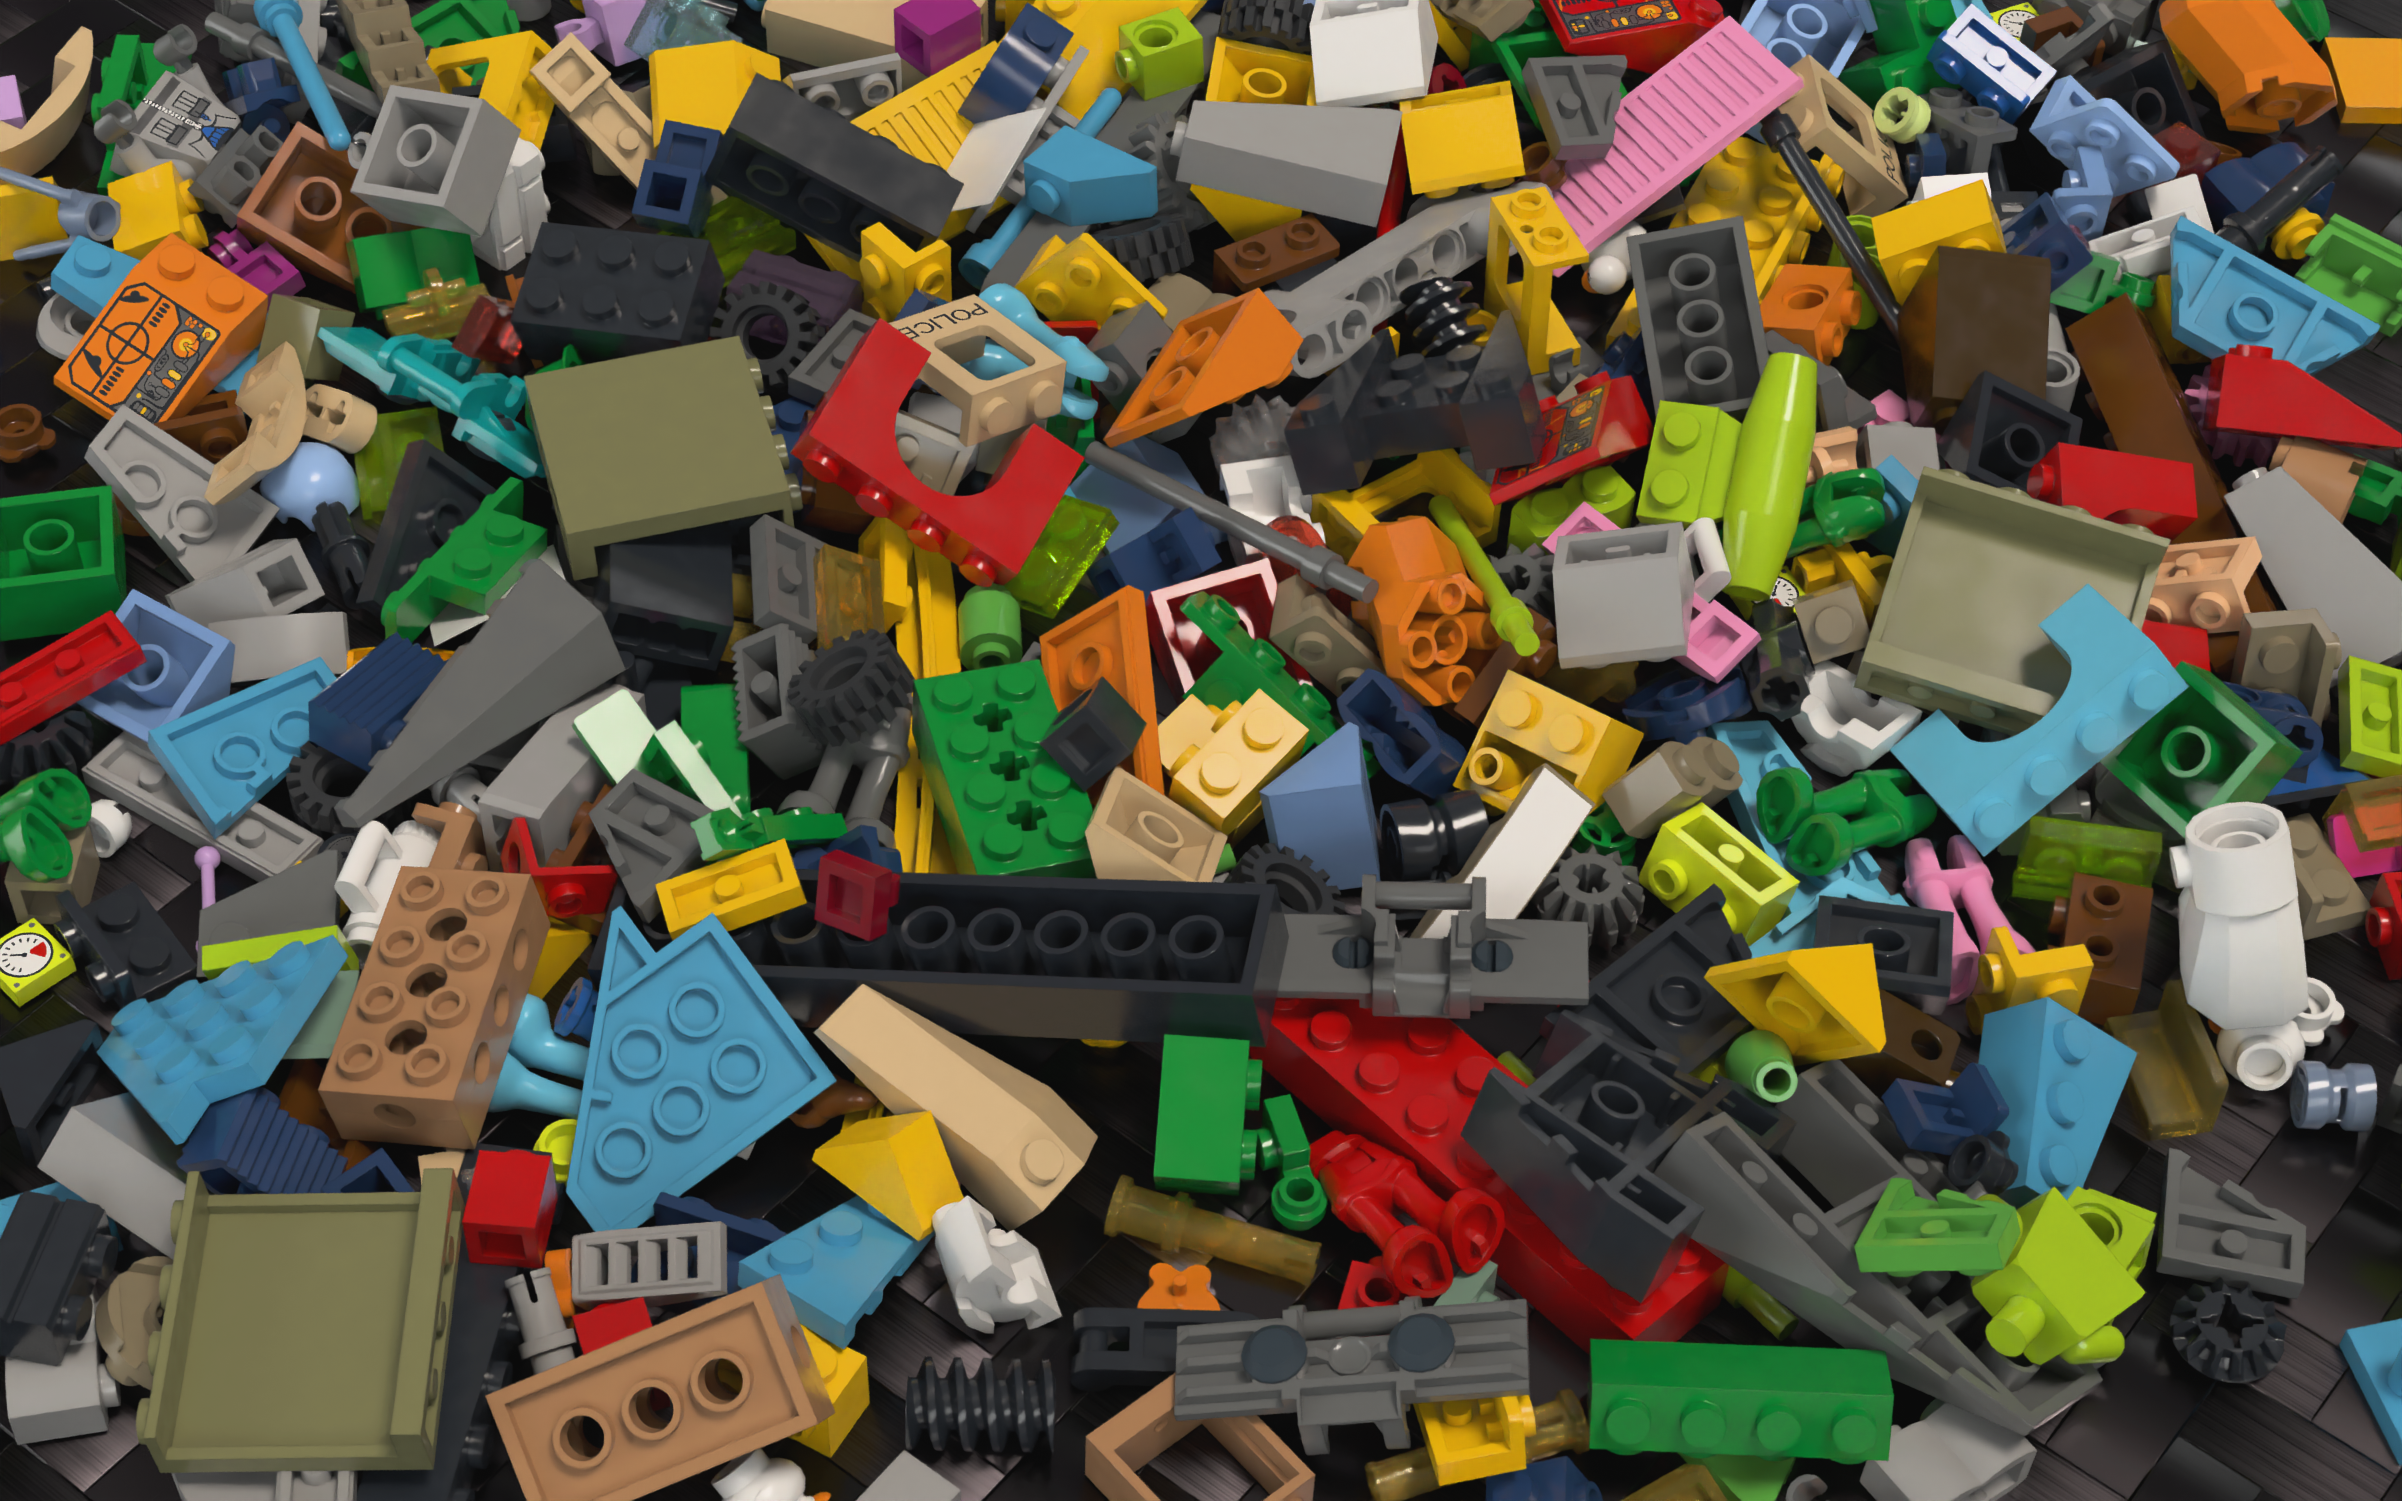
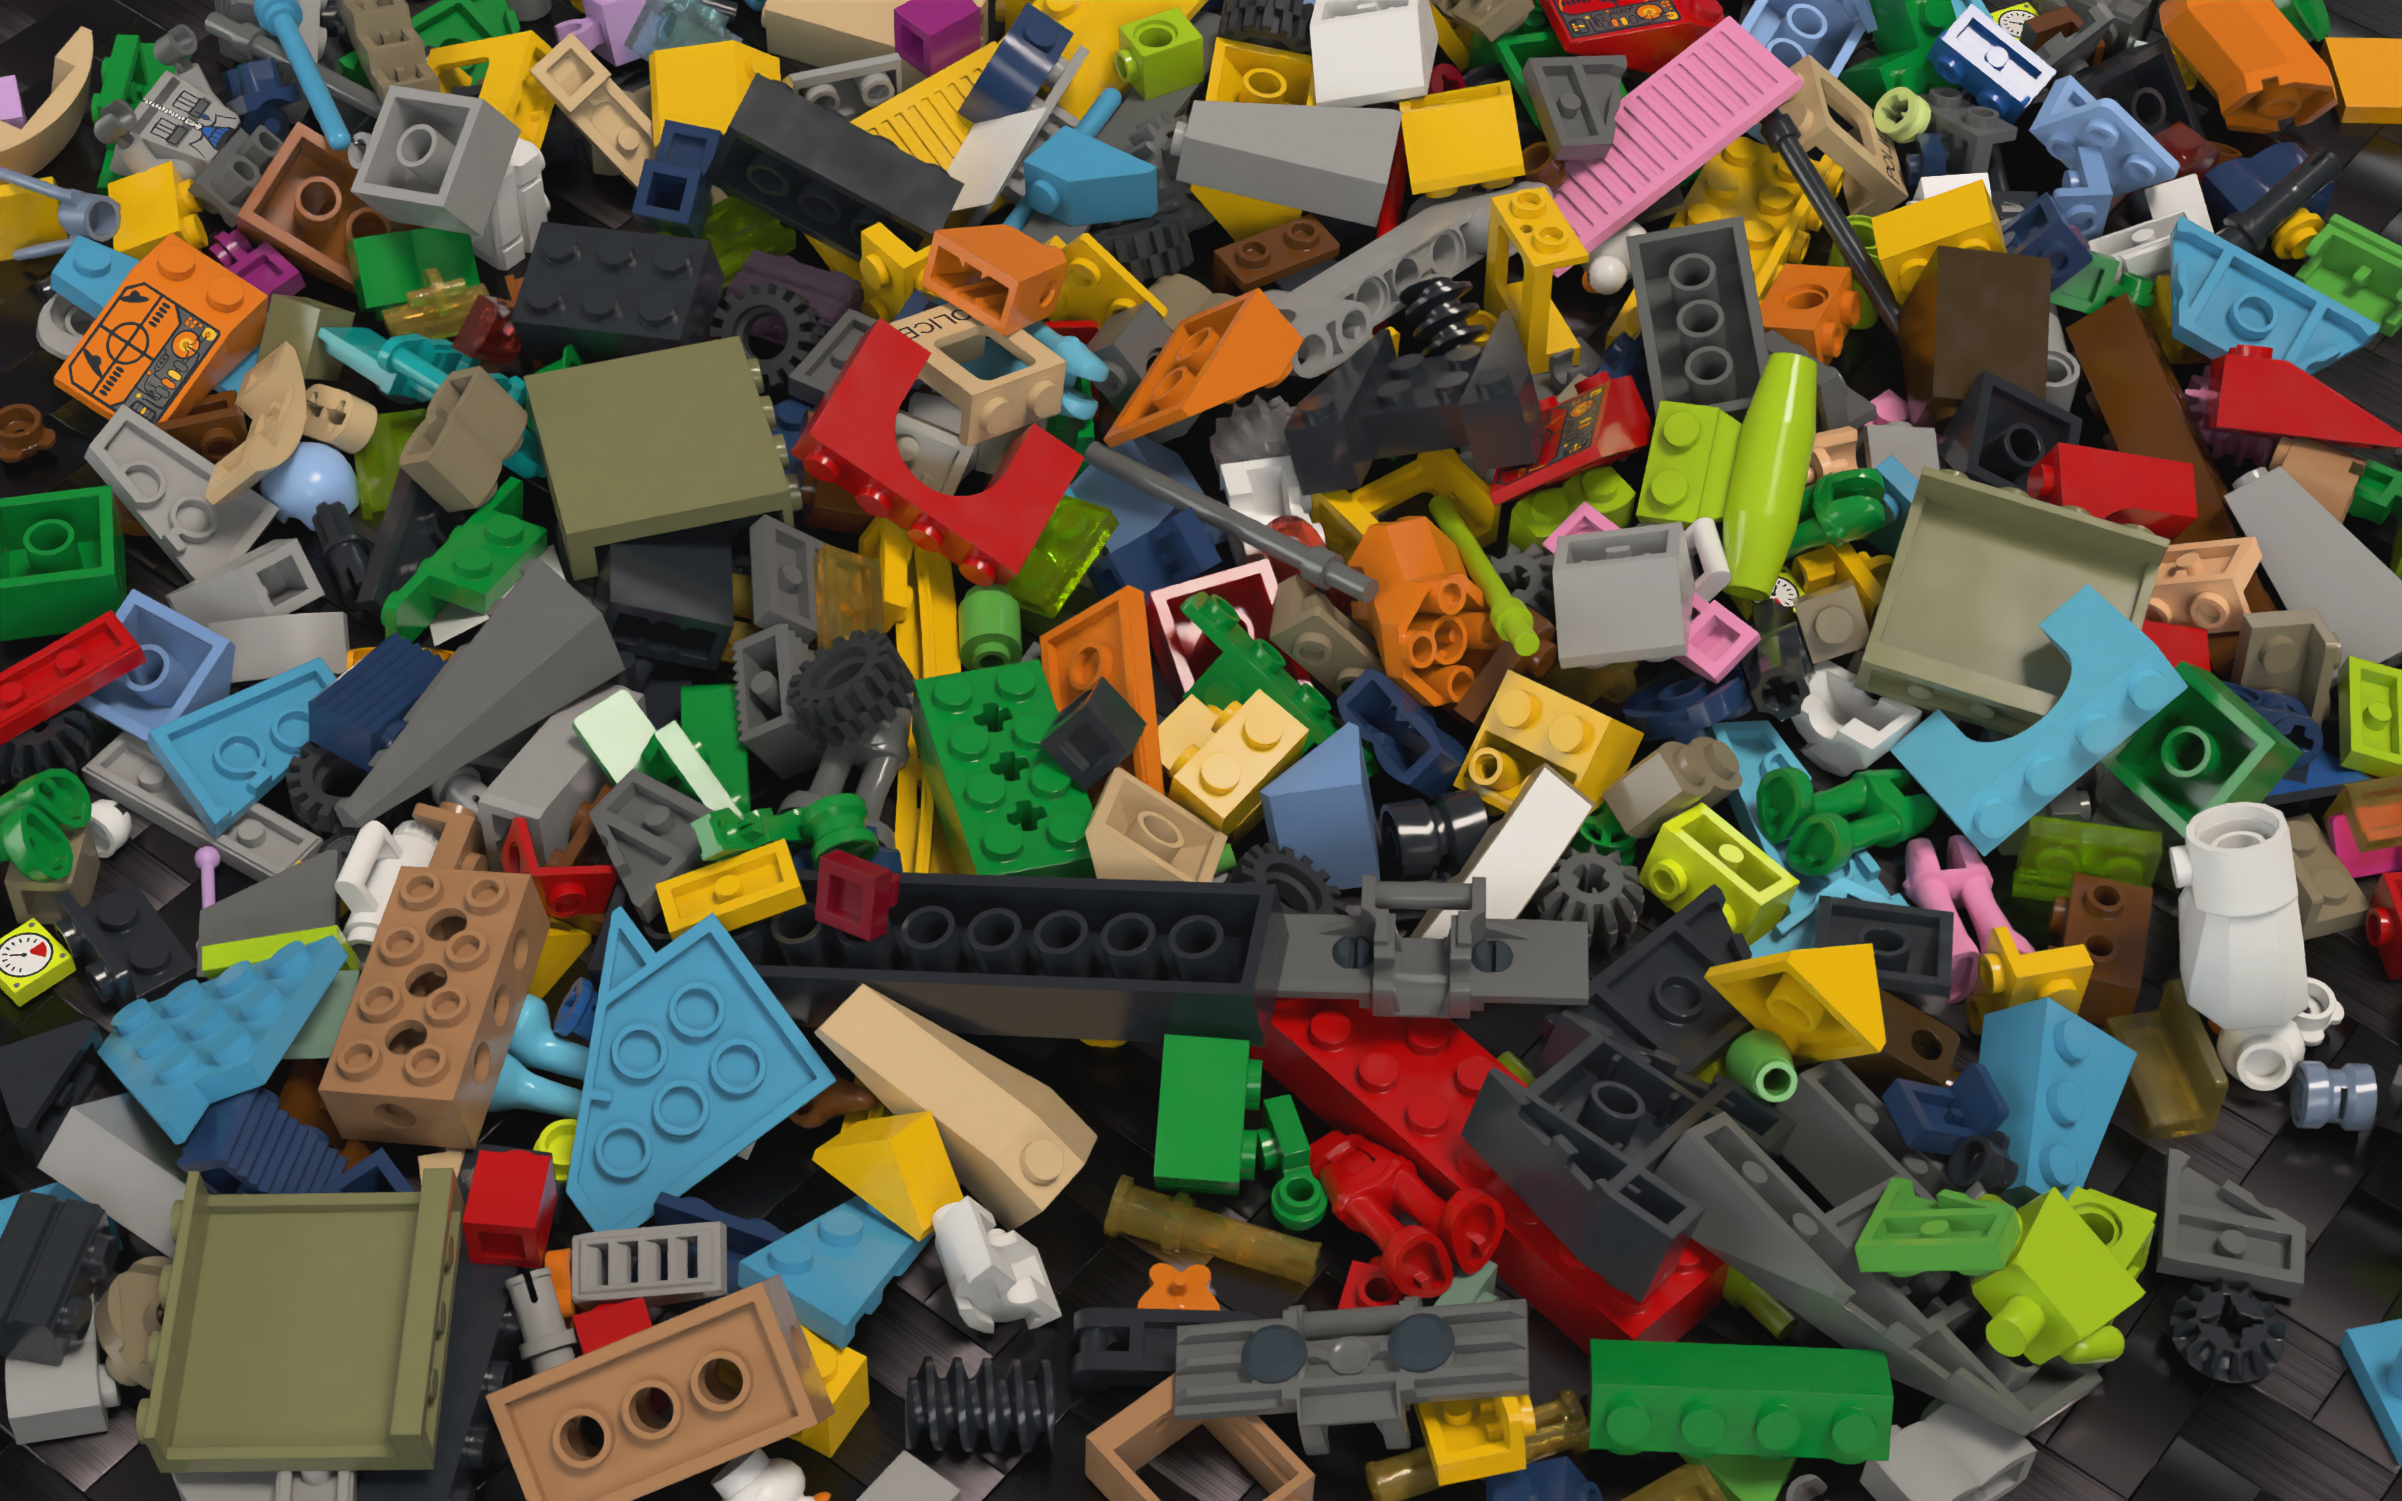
none -> dark tan brick [399,366,528,513]
none -> green wheel [800,793,879,870]
none -> orange torso [921,224,1068,336]

